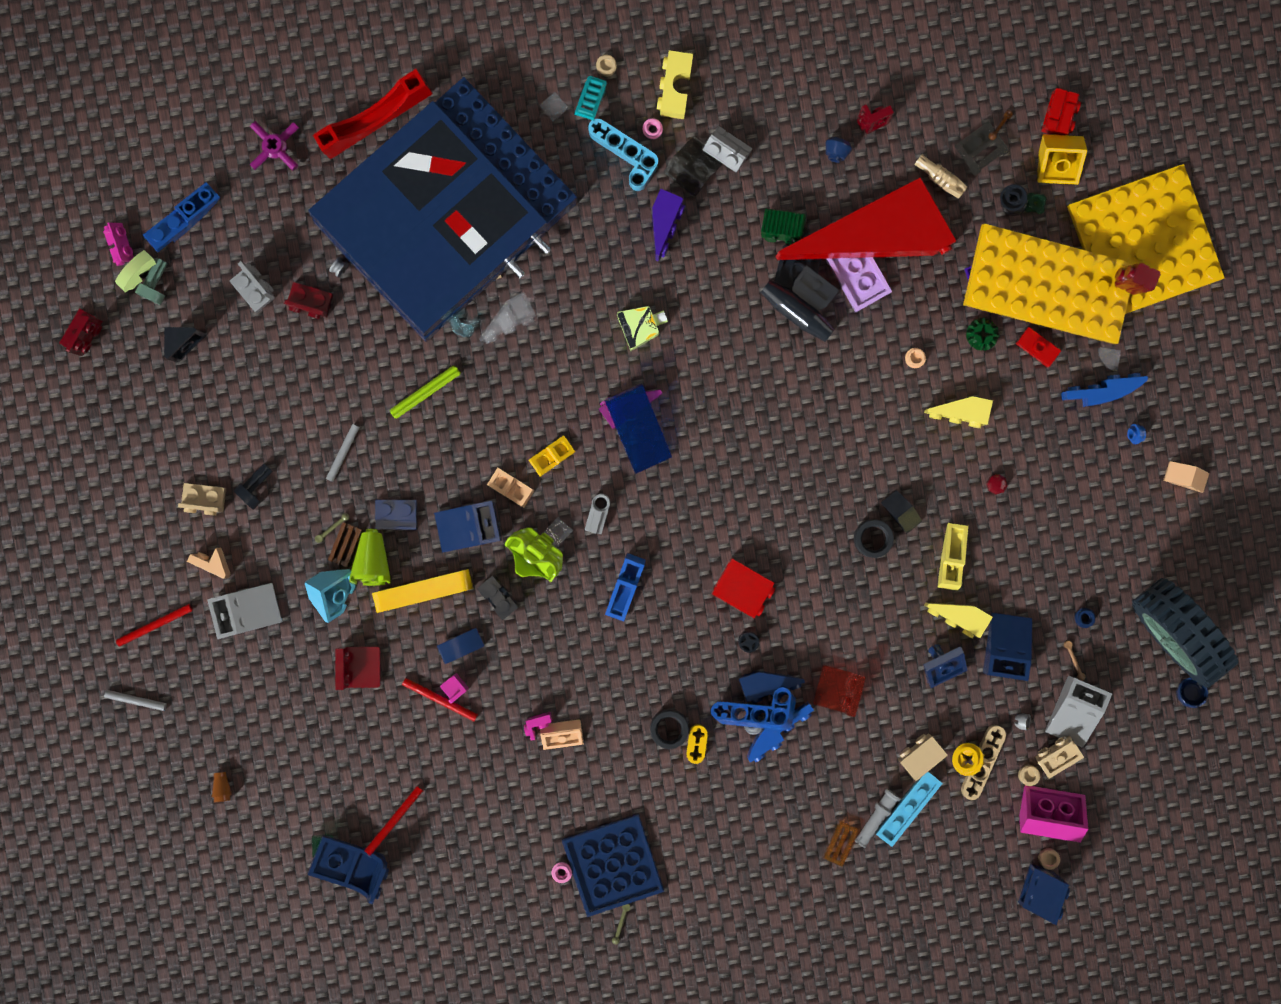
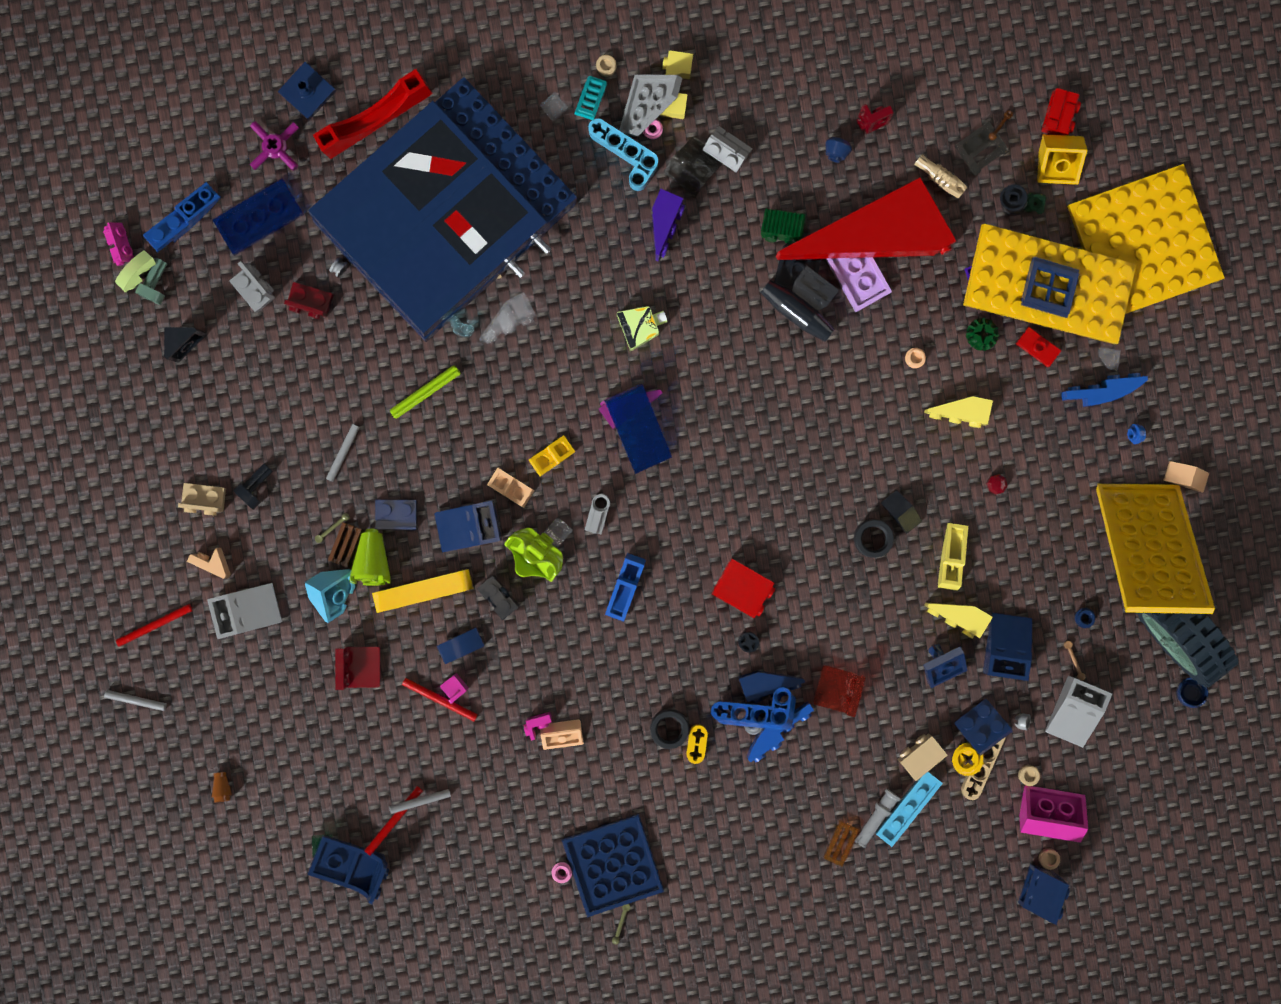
dark red bracket [59,308,103,356] -> none
tan bracket [1035,735,1084,779] -> none
dark red brick [1114,263,1161,295] -> none
none -> clear blue tile [213,179,304,256]
none -> dark blue tile [278,62,336,120]
none -> light grey bar [389,789,451,814]
none -> light grey plate [619,75,682,137]
none -> dark blue plate [954,699,1013,756]
none -> dark blue piece [1021,257,1079,318]
none -> yellow plate [1096,484,1215,614]

